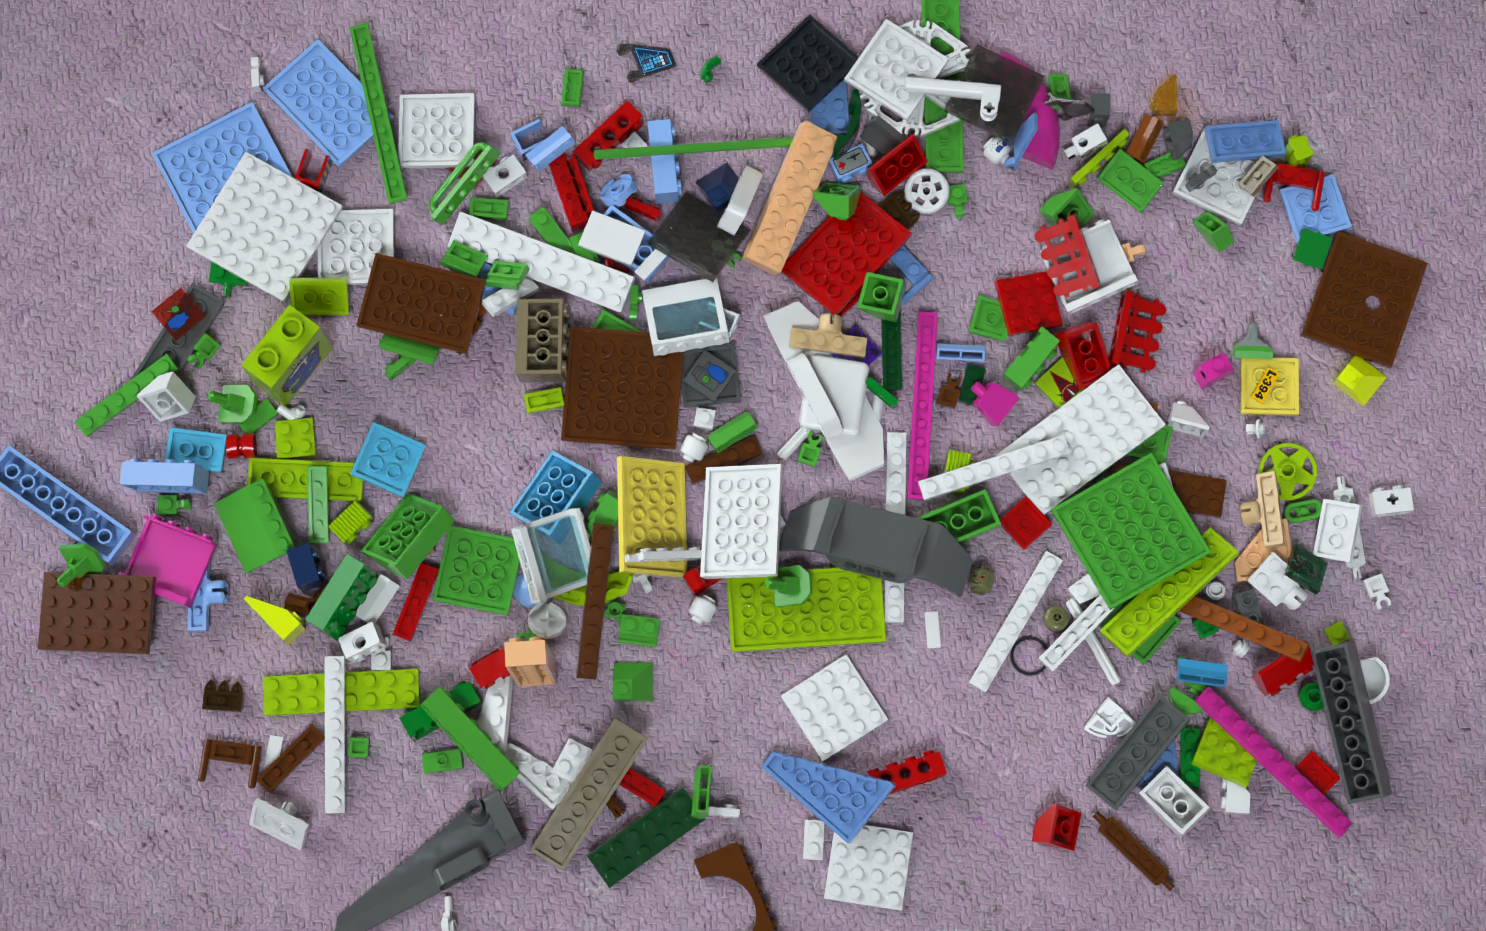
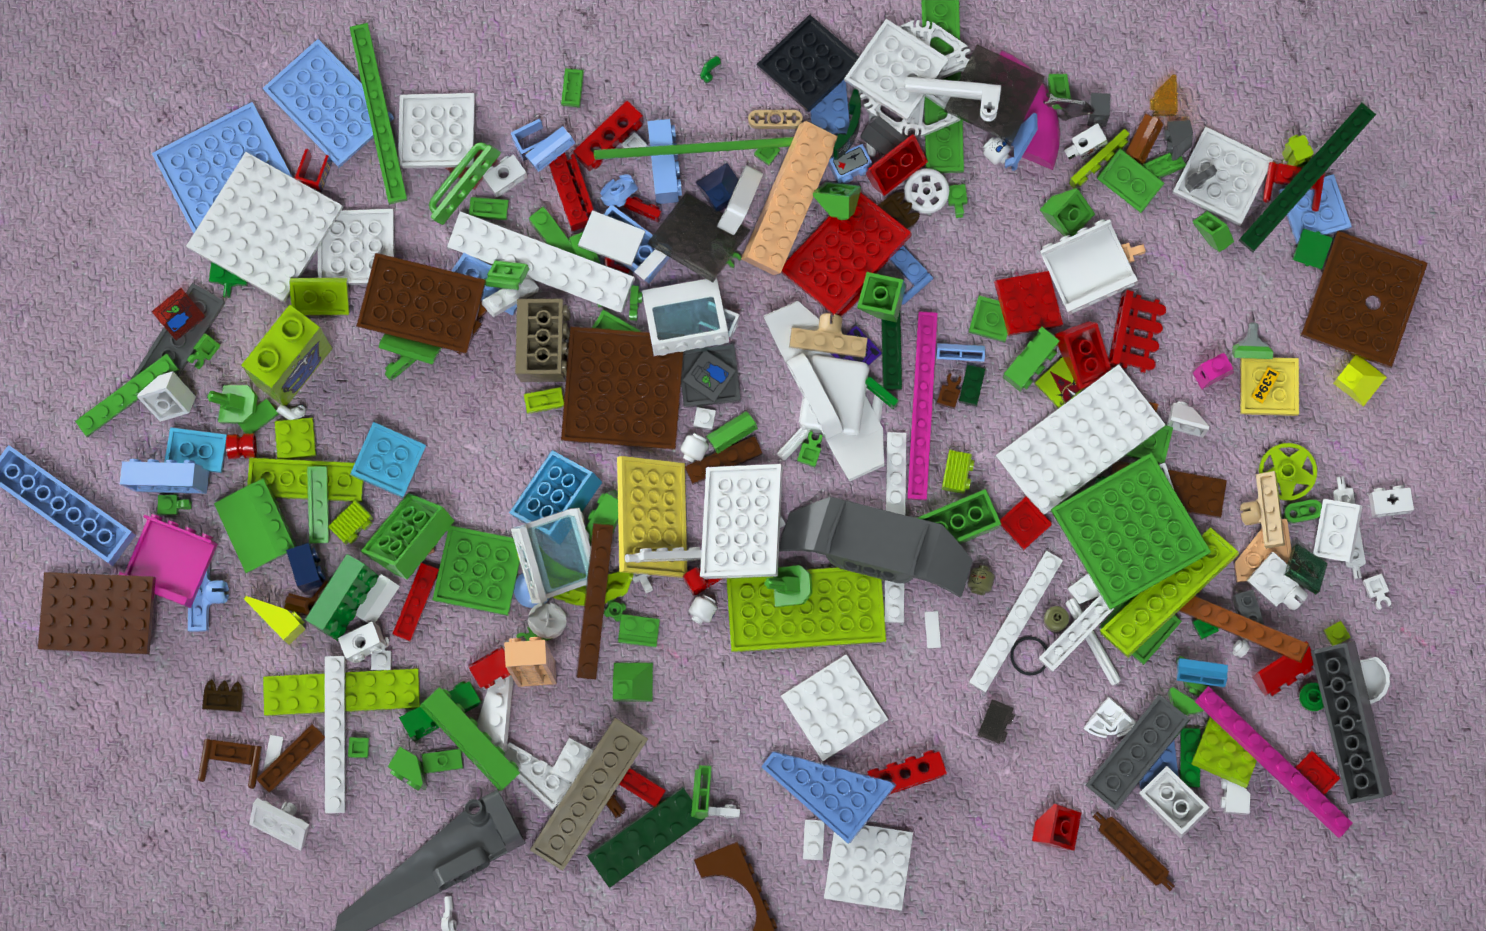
bright green piece [57,544,106,588] -> none
white plate [251,57,265,93] -> none
bright green plate [441,240,488,277] -> none
flag [617,44,677,83] -> none
white plate [918,435,1070,501] -> none
dark pink torso [971,381,1020,426] -> none
red fence [1034,213,1101,298] -> none
medium blue plate [1204,120,1286,163] -> none
white plate [1206,581,1225,600] -> none
dark tan plate [1238,155,1278,197] -> none
white plate [1246,419,1265,439] -> none
none -> bright green slope [388,747,427,791]
none -> tan beam [748,110,803,129]
none -> bright green plate [754,148,780,166]
none -> clear smoke brick [977,699,1015,746]
none -> dark green plate [1239,103,1376,253]

